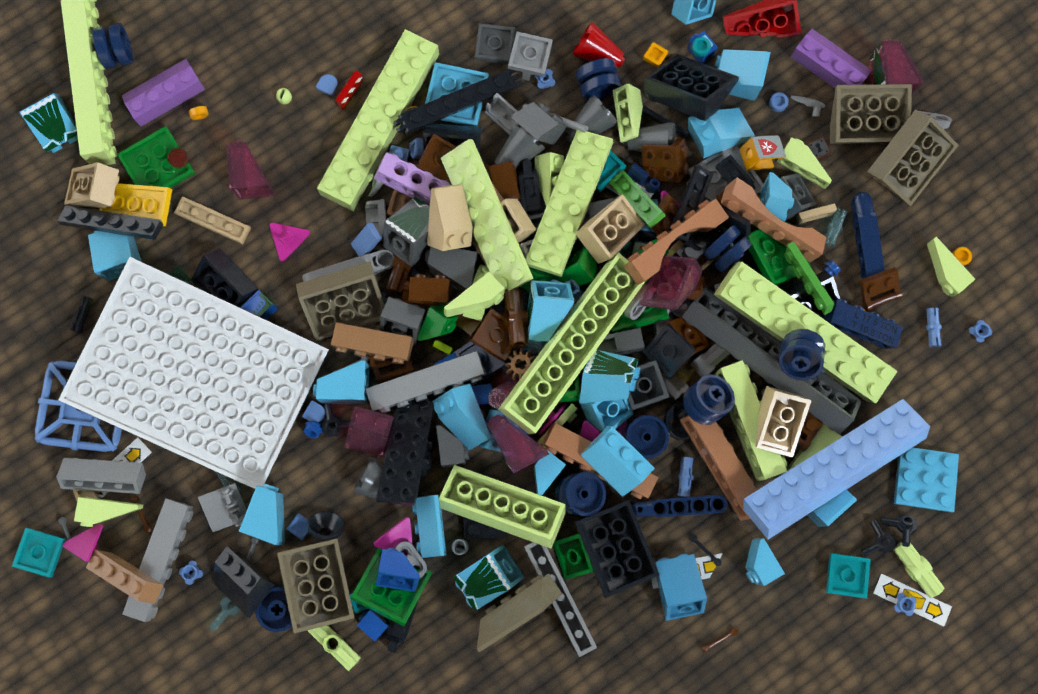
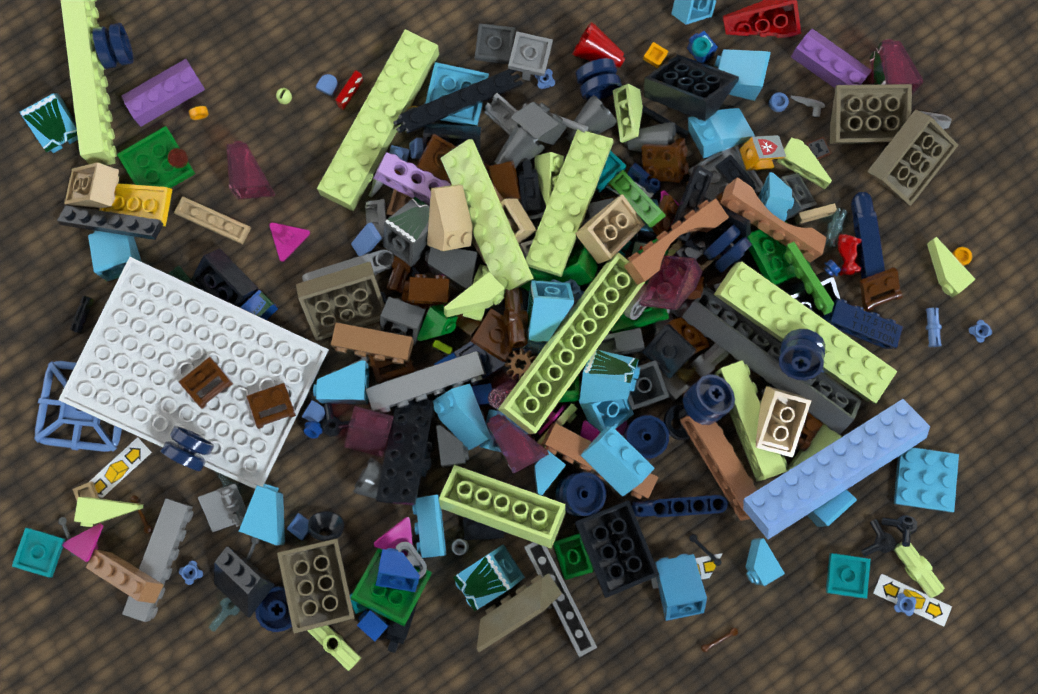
light grey brick [56,458,146,494] -> none
medium blue pin [678,457,693,497] -> none
none -> dark blue wheel [161,426,214,471]
none -> reddish brown plate [179,357,234,409]
none -> reddish brown plate [246,383,296,429]
none -> red animal [838,234,861,276]

